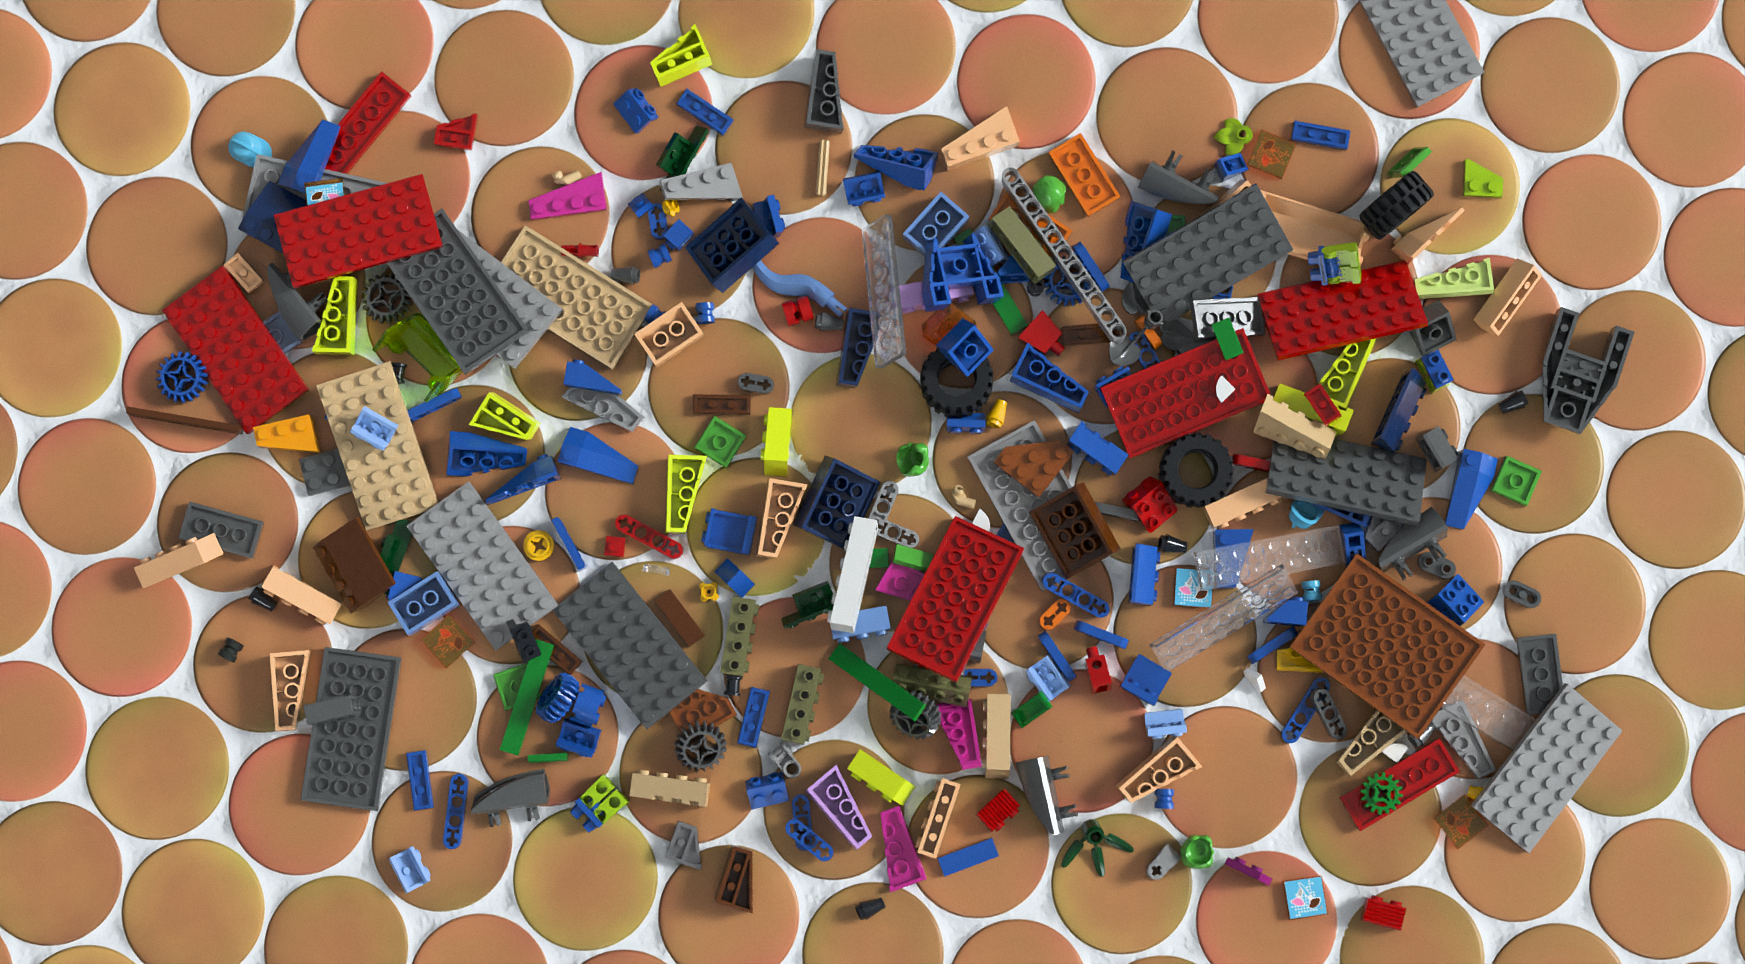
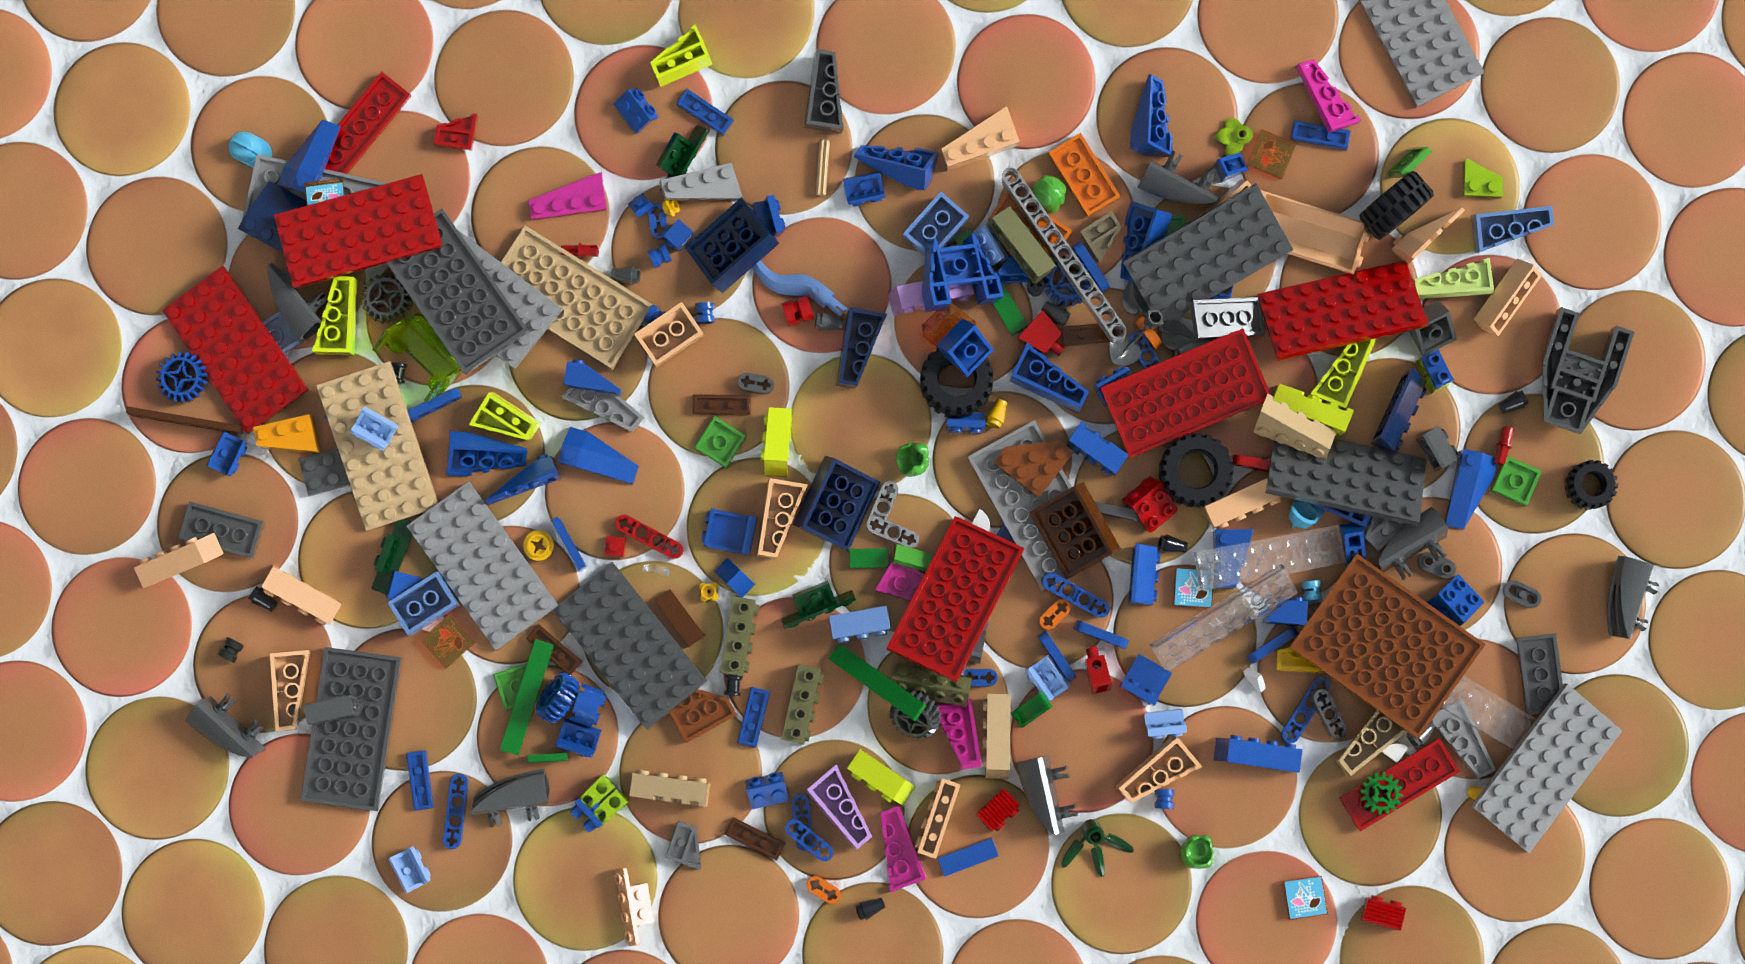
light nougat plate [224,253,264,294] -> none
reddish brown slope [313,517,396,614] -> none
black bracket [506,619,541,662] -> none
tan arm [552,170,582,185] -> none
neon yellow wedge [665,455,707,534] -> none
dark grey gear [674,721,727,772] -> none
reddish brown wedge [714,844,753,914] -> none
light grey piece [767,741,802,778] -> none
white brick [827,516,878,633] -> none
clear plate [862,214,906,369] -> none
tan arm [952,485,976,509] -> none
light grey piece [1146,844,1181,880] -> none
green tile [1211,317,1244,360] -> none
white tile [1216,375,1235,403] -> none
magenta wing [1225,856,1272,886] -> none
red plate [1304,384,1342,427] -> none
hips [1308,242,1361,285] -> none
clear orange tile [1433,794,1489,849] -> none
none -> dark grey piece [185,693,266,758]
none -> blue bracket [206,431,247,476]
none -> light nougat bracket [615,868,654,946]
none -> reddish brown tile [725,817,786,860]
none -> orange beam [807,876,841,904]
none -> dark grey cone [1041,301,1071,326]
none -> dark tan wing [1079,211,1122,262]
none -> blue wedge [1130,74,1173,157]
none -> blue wedge [1213,735,1303,773]
none -> dark pink wing [1296,59,1362,133]
none -> medium blue wedge [1471,206,1554,253]
none -> red axle [1494,426,1515,465]
none -> black tyre [1565,460,1618,510]
none -> dark grey piece [1607,555,1659,639]

